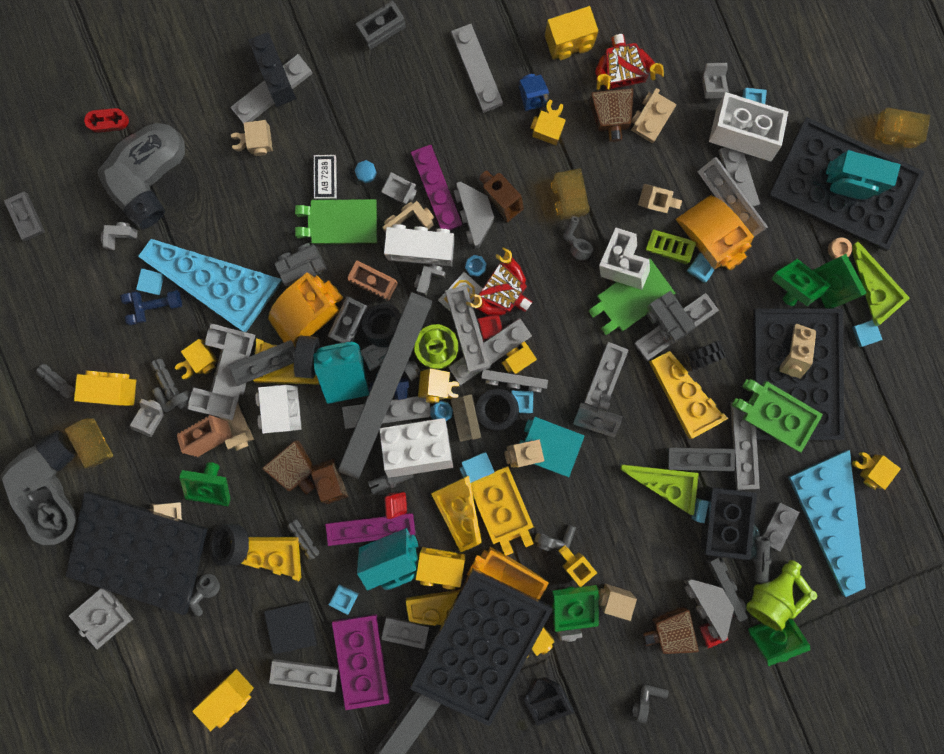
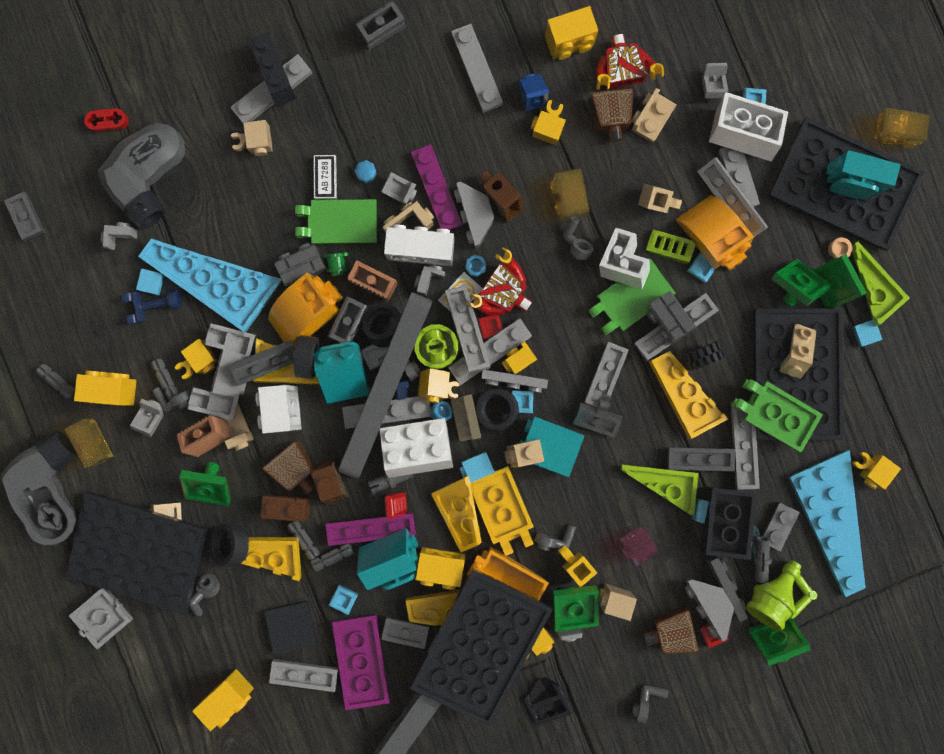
none -> reddish brown brick [261,494,311,522]
none -> dark grey axle [311,543,353,571]
none -> green brick [323,252,348,276]
none -> clear pink brick [620,526,659,566]

